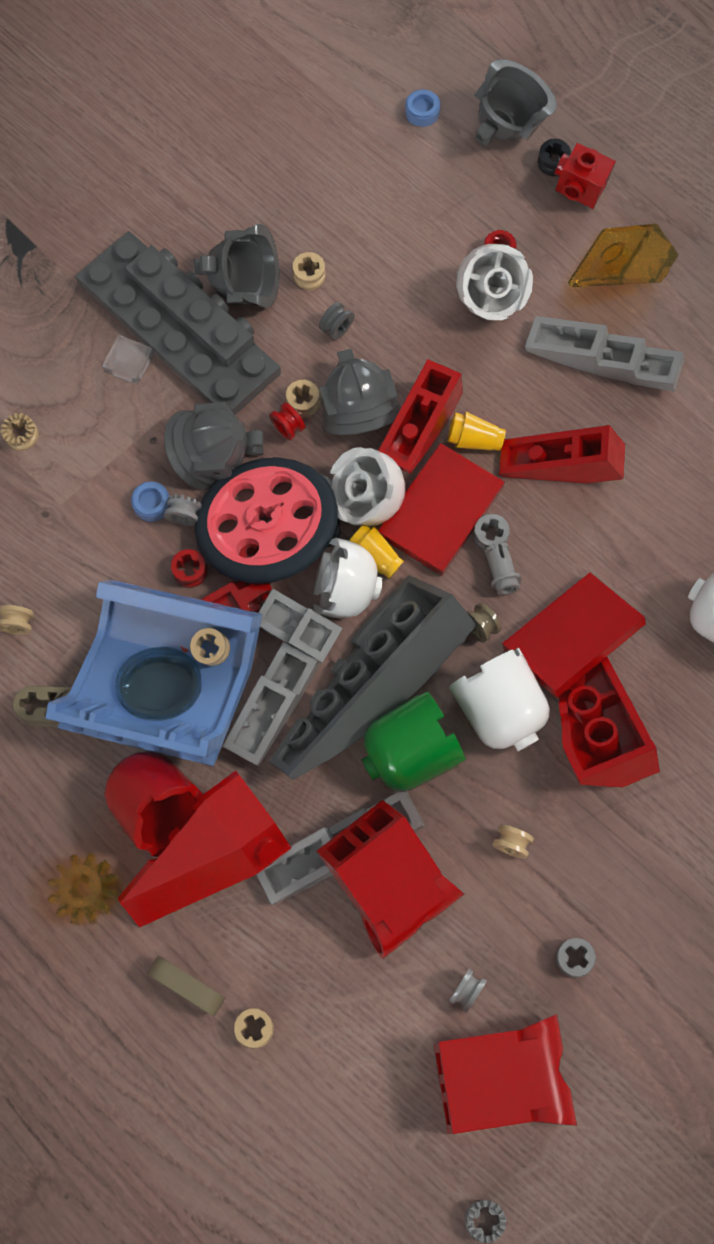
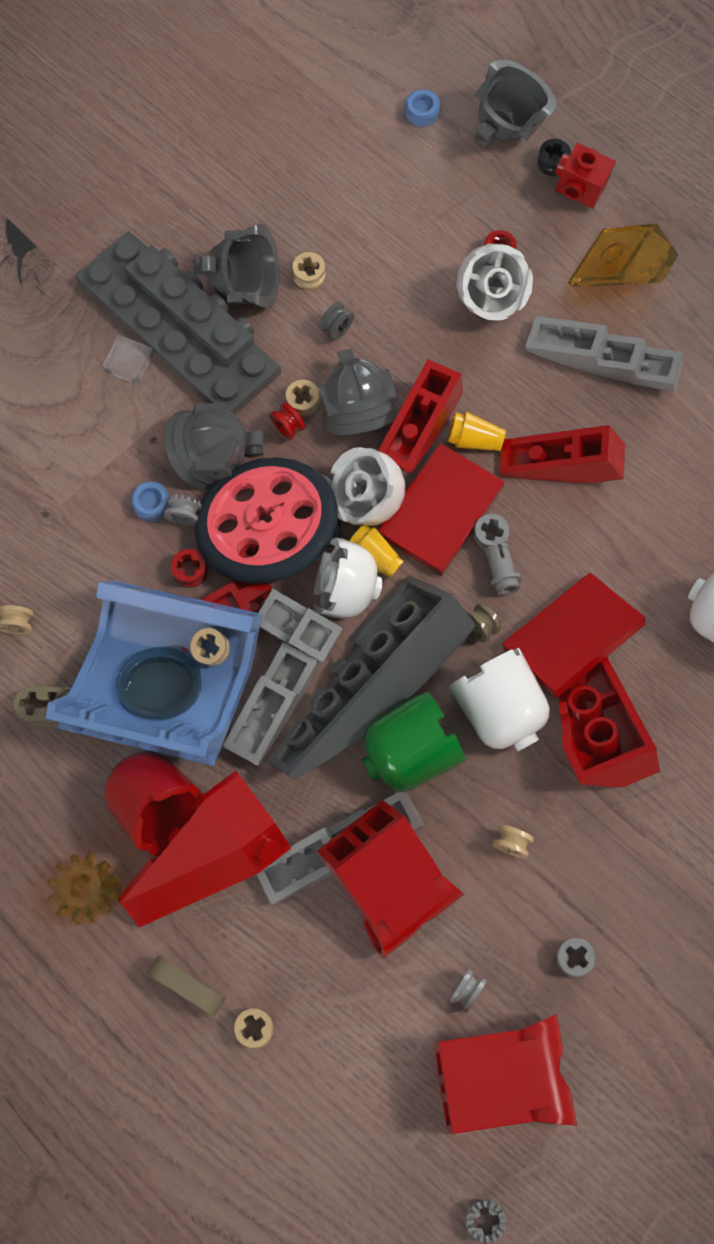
tan bush [1,413,39,451] -> none

